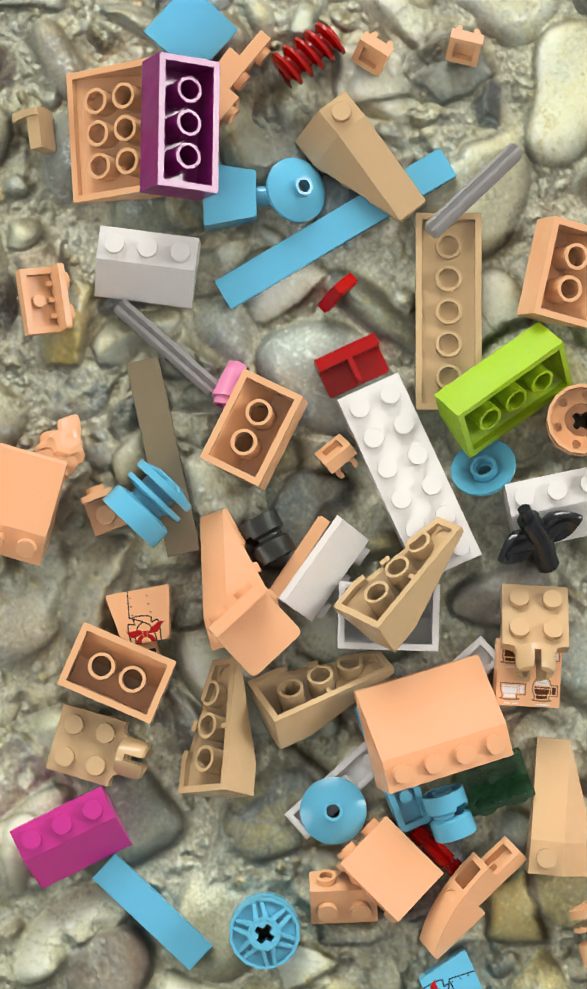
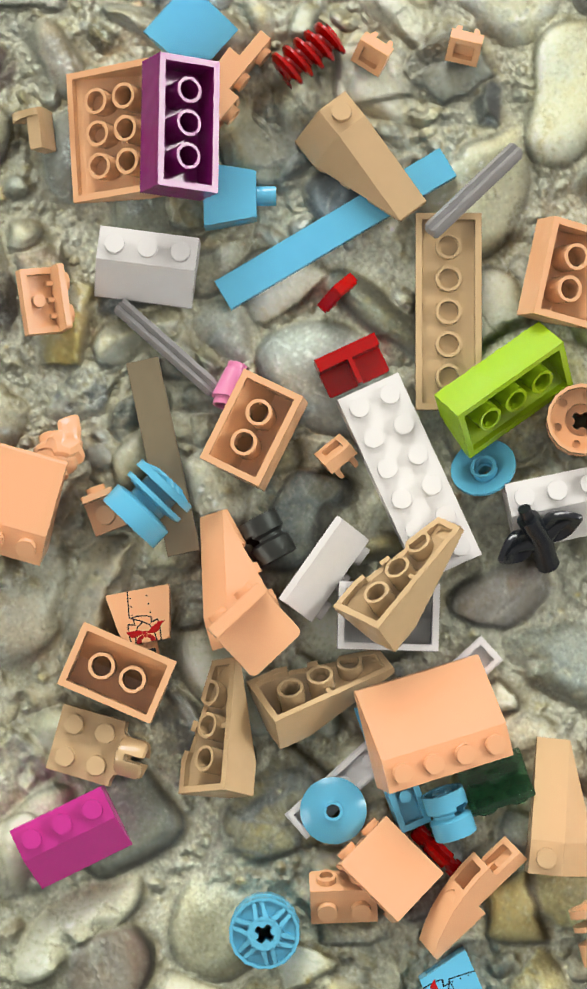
medium azure tile [92,853,213,970] -> none
medium azure dish [266,158,325,223] -> none
light nougat tile [270,516,331,601] -> none
light nougat tile [493,638,562,708] -> none
tan plate [500,584,569,681] -> none

